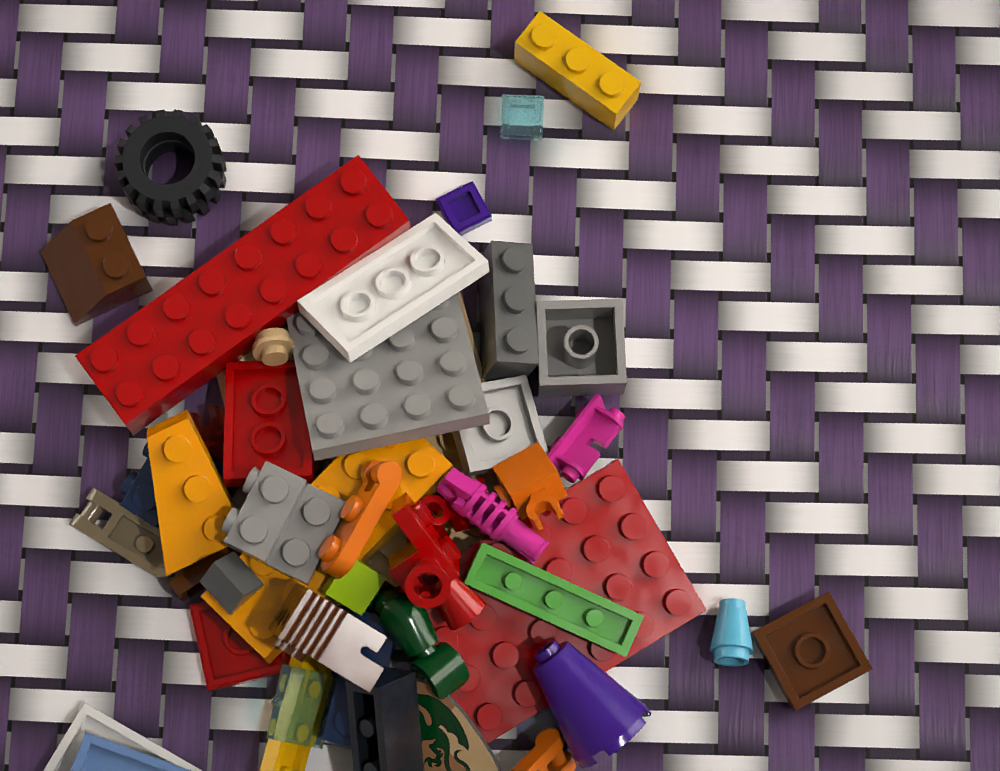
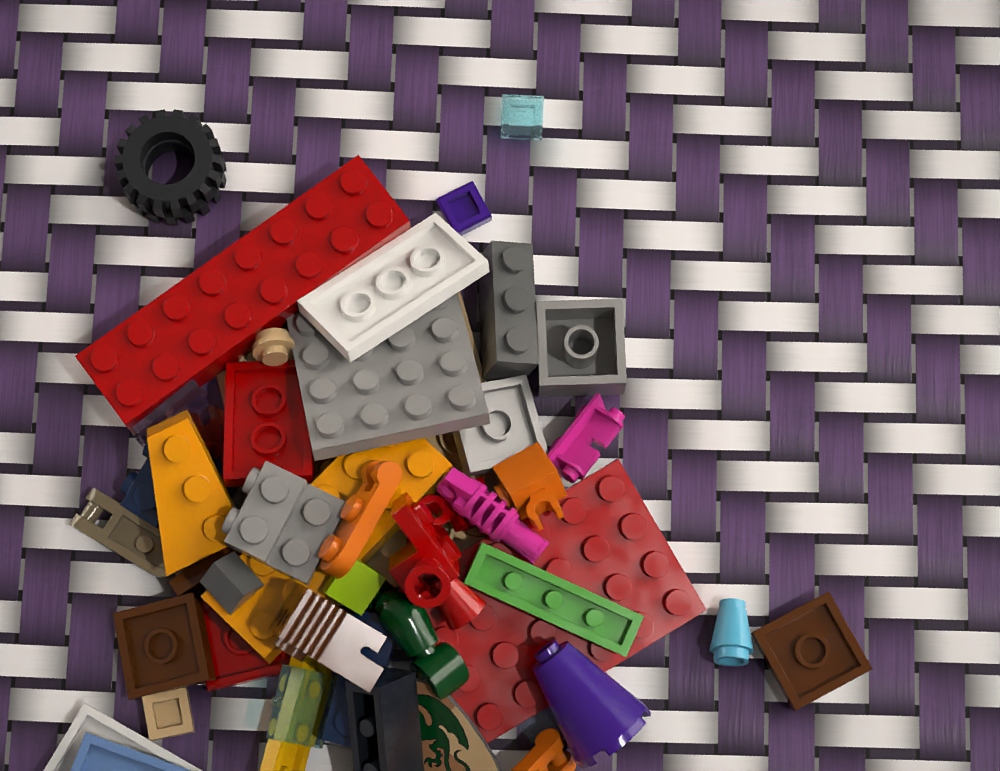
reddish brown slope [40,203,153,326] -> none
yellow brick [514,11,641,131] -> none
none -> reddish brown plate [113,592,216,700]
none -> clear purple piece [133,379,210,447]
none -> tan plate [142,687,196,741]

